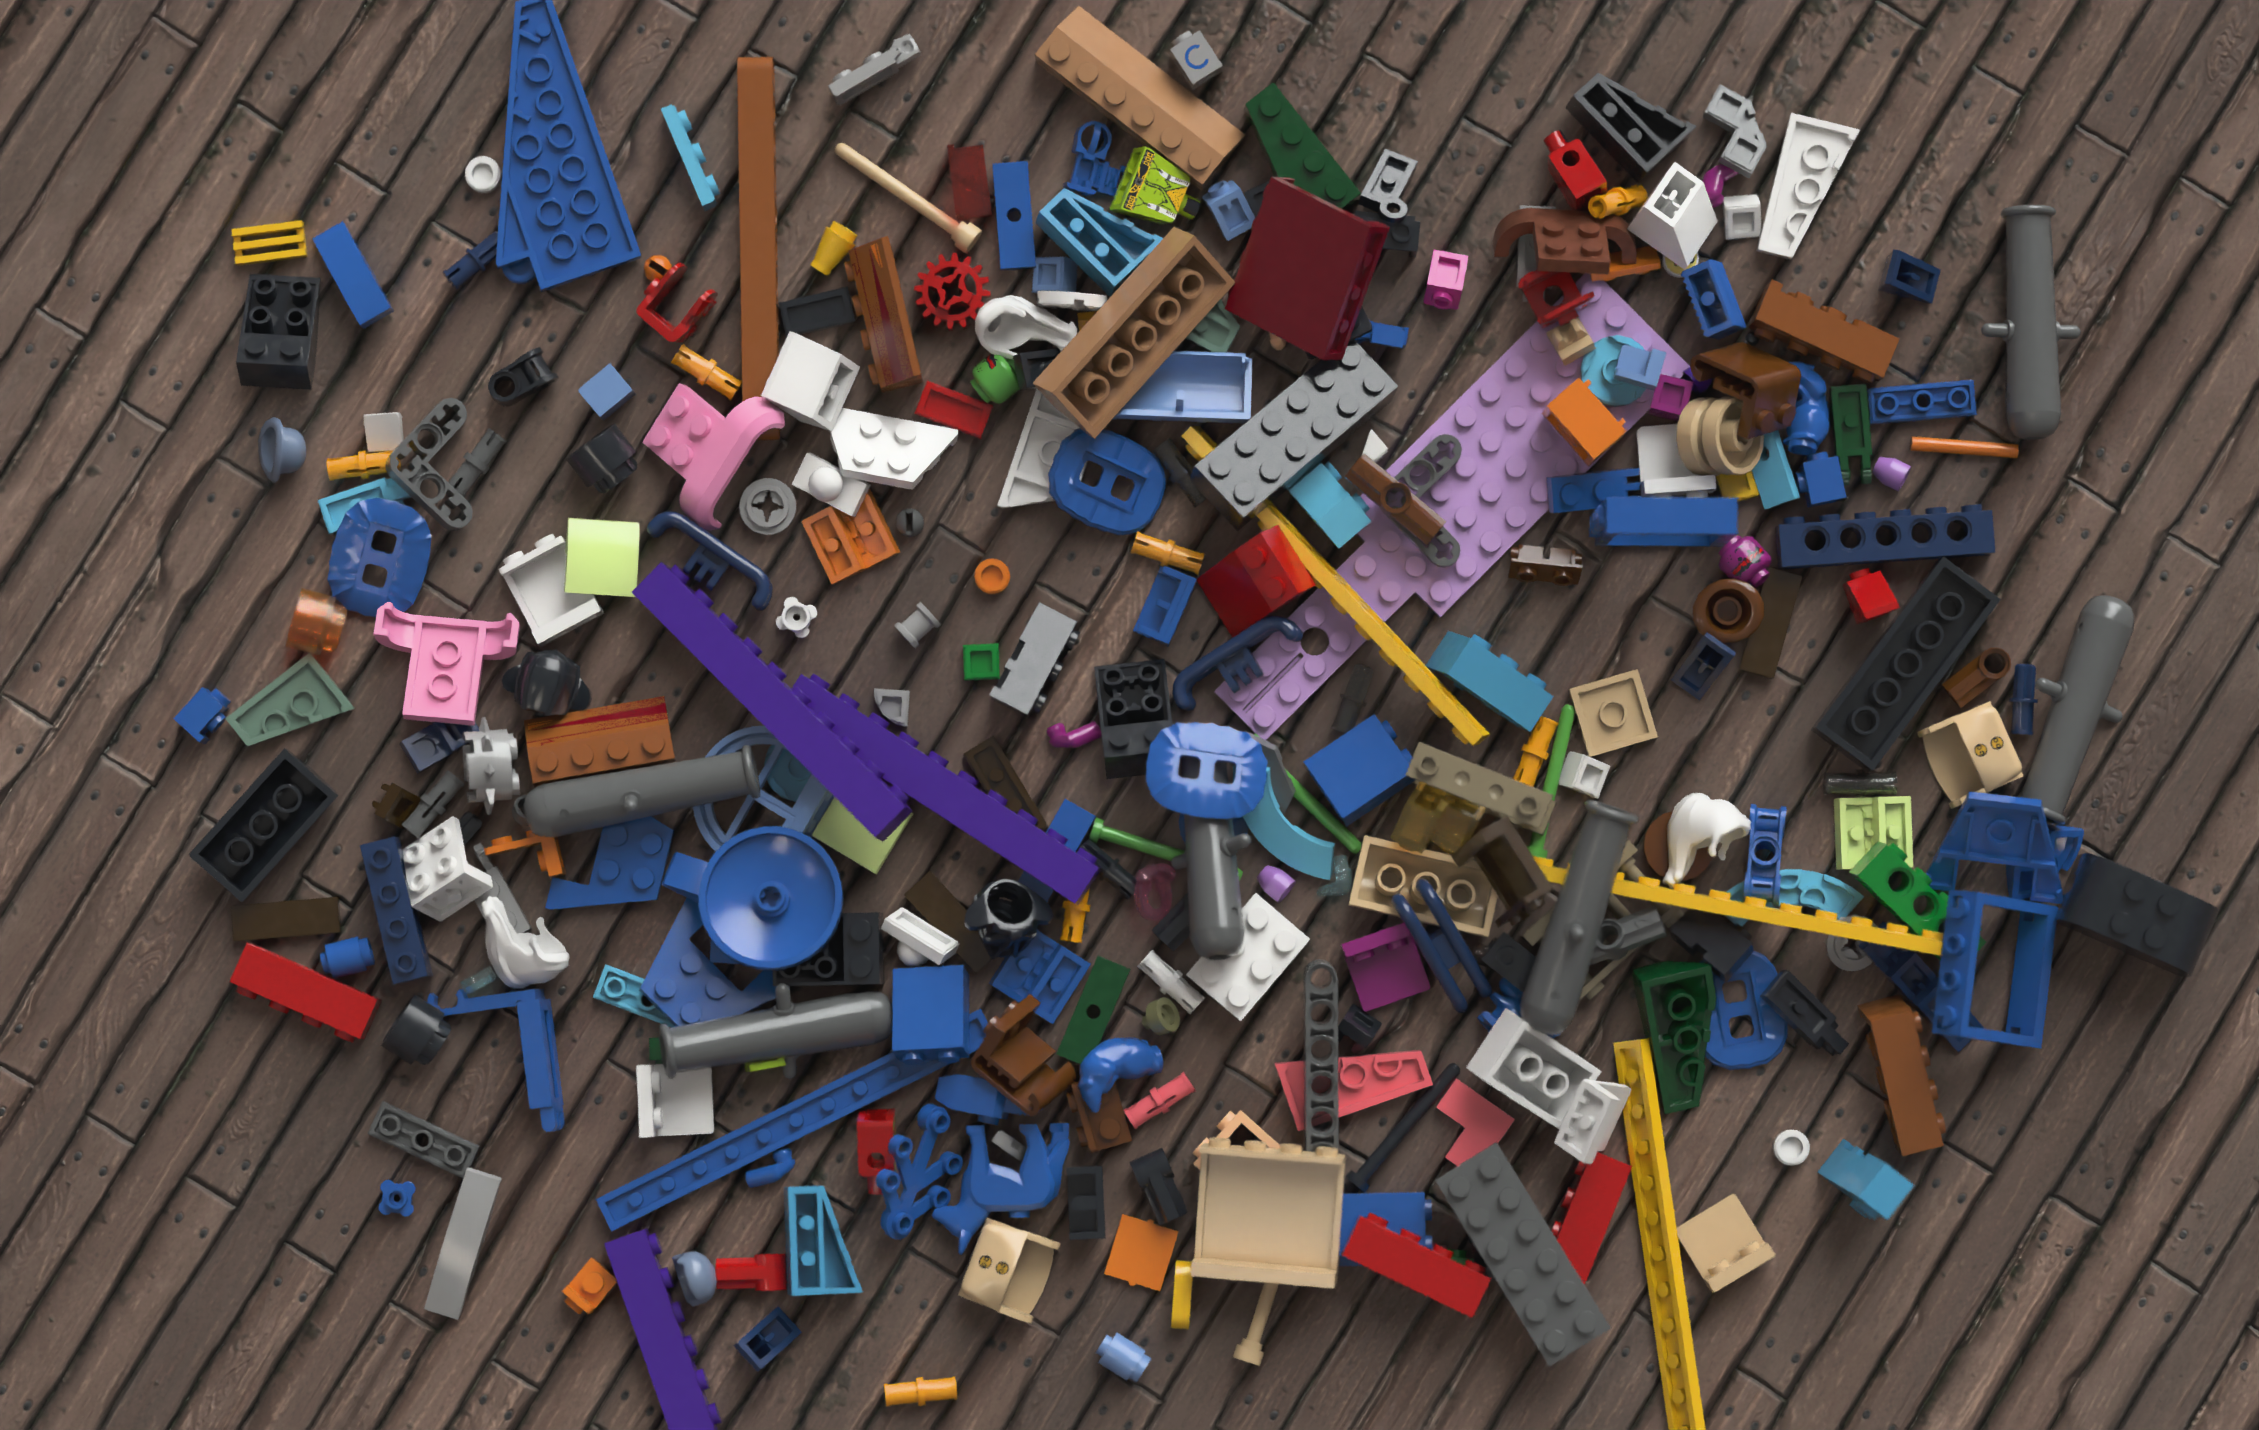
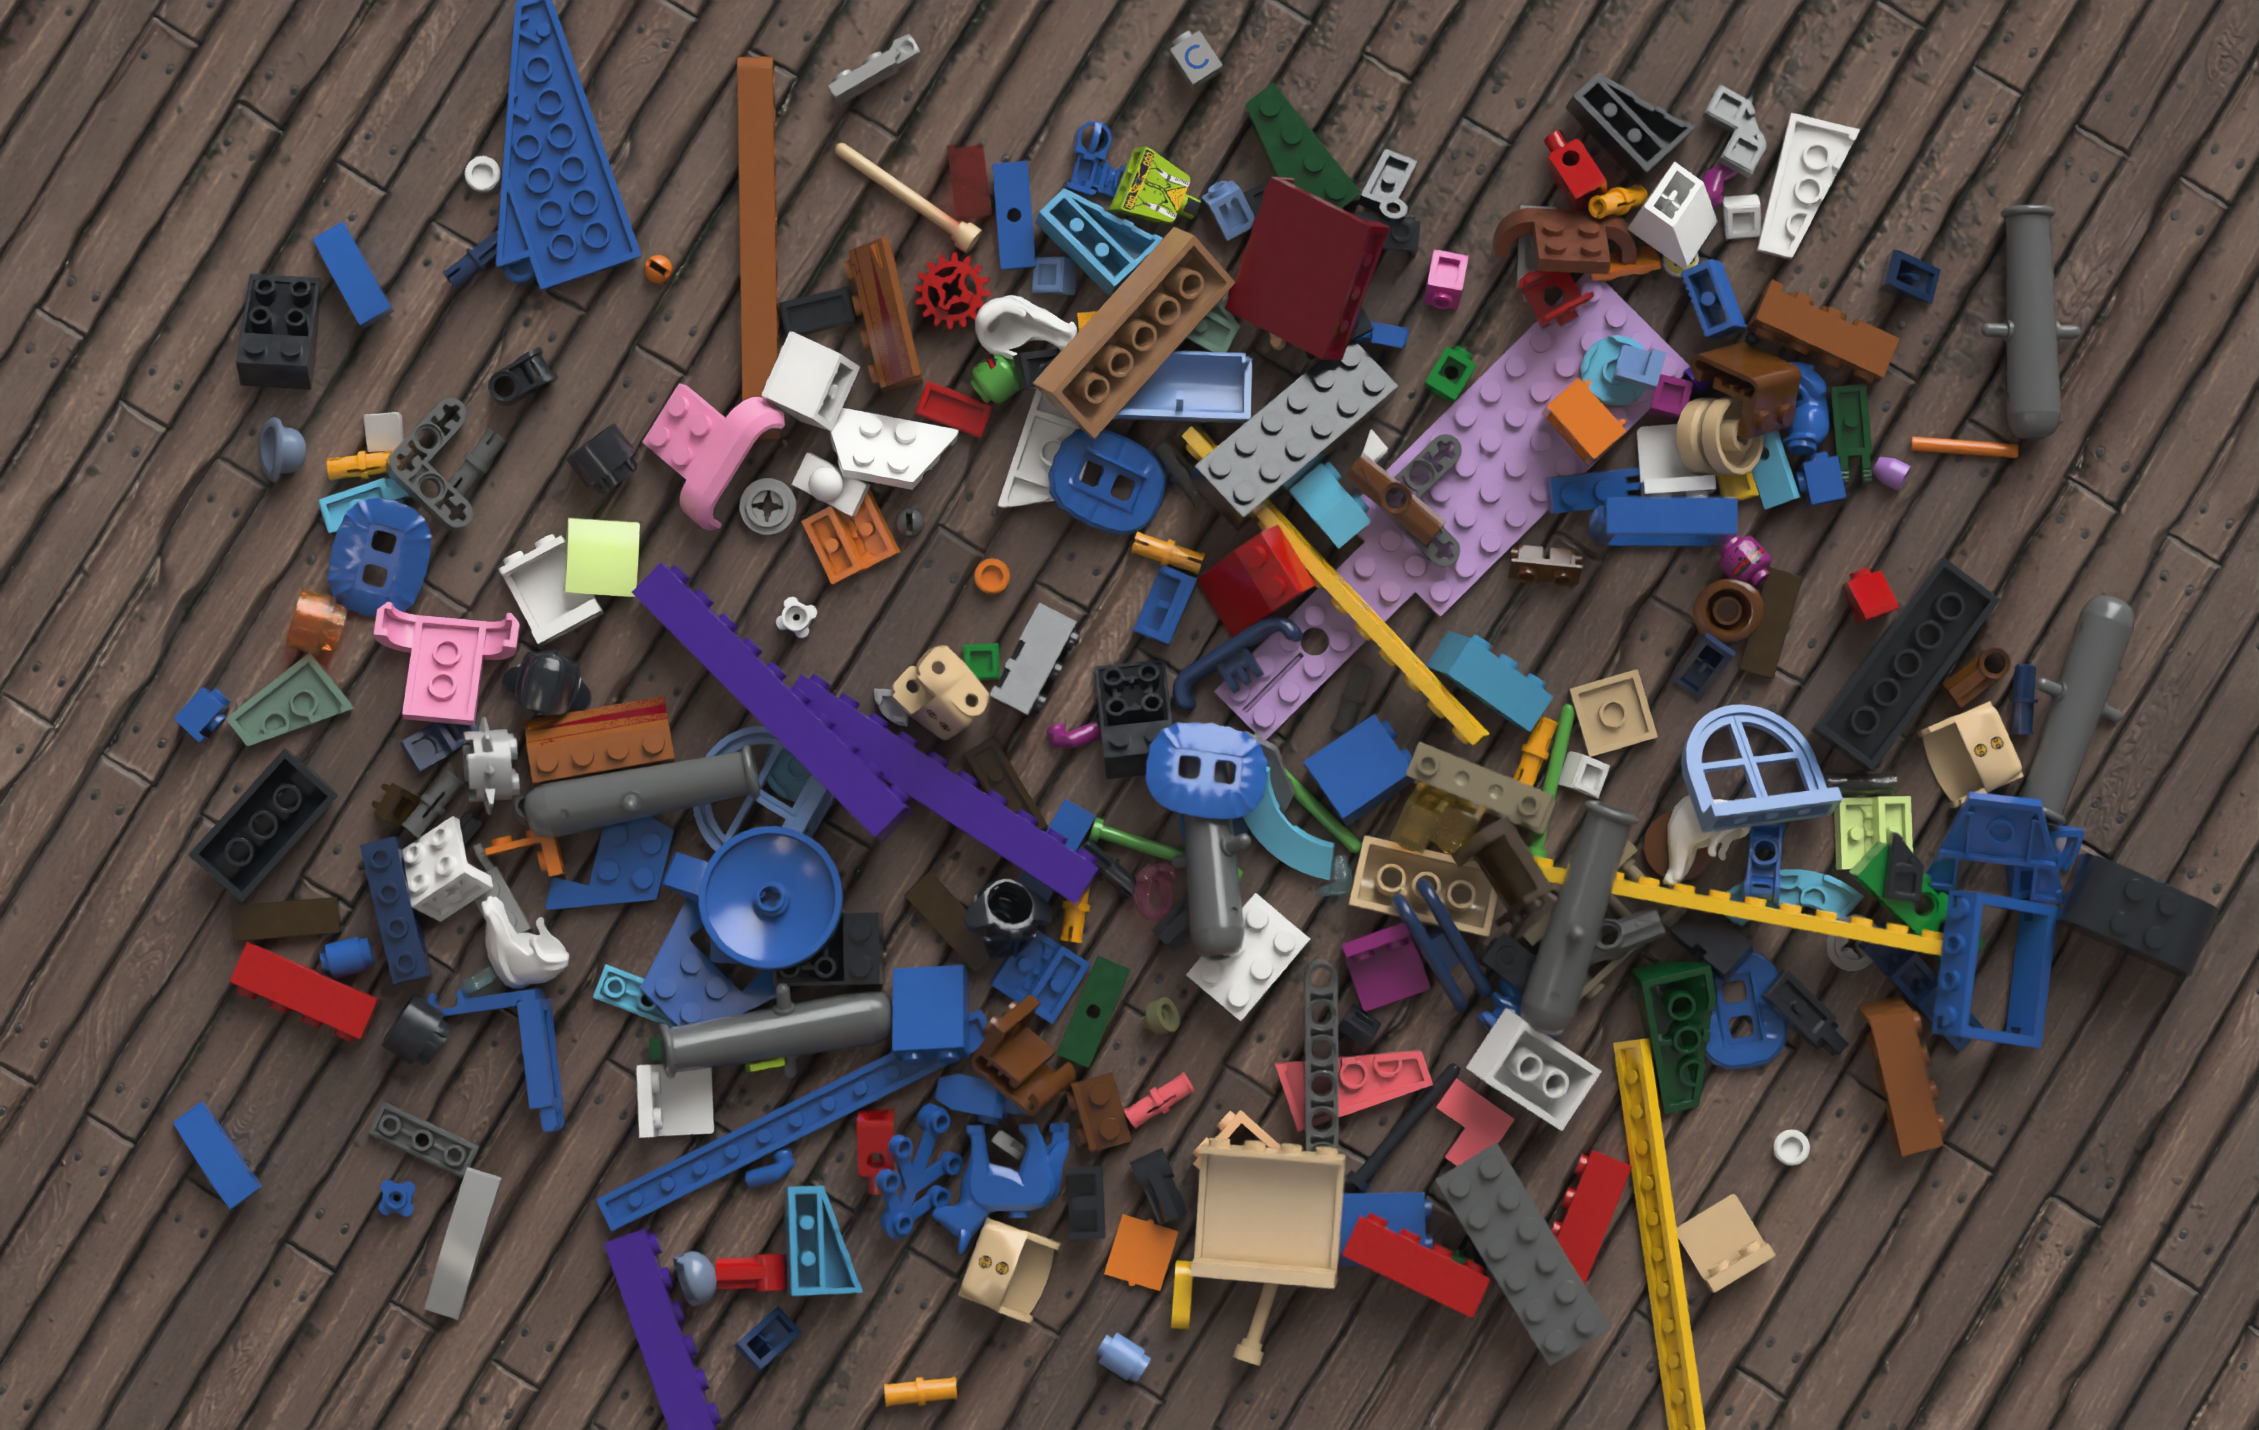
yellow tile [231,220,308,266] -> none
orange bracket [562,1257,617,1315] -> none
medium blue panel [579,363,635,421] -> none
red piece [636,263,718,343] -> none
dark blue piece [647,511,772,611] -> none
medium azure tile [661,104,720,211] -> none
light orange pin [671,344,742,401] -> none
yellow cone [810,221,857,276] -> none
yellowish green slope [812,797,913,875] -> none
white tile [881,907,960,967] -> none
light grey bush [894,602,941,649] -> none
medium nougat slope [1035,6,1246,191] -> none
white tile [1037,291,1107,311] -> none
blue animal [1077,1037,1163,1113] -> none
white pin [1137,950,1205,1014] -> none
medium lavender hose [1257,865,1296,903] -> none
tan tile [1546,317,1596,366] -> none
white bracket [1554,1079,1631,1164] -> none
dark blue brick [1775,504,1995,570] -> none
dark azure wedge [1817,1139,1914,1220] -> none
blue tile [1867,380,1977,425] -> none
none -> blue slope [173,1101,263,1209]
none -> tan piece [891,646,991,740]
none -> green brick [1423,346,1477,404]
none -> medium blue window [1681,704,1843,833]
none -> black tile [1882,831,1924,902]

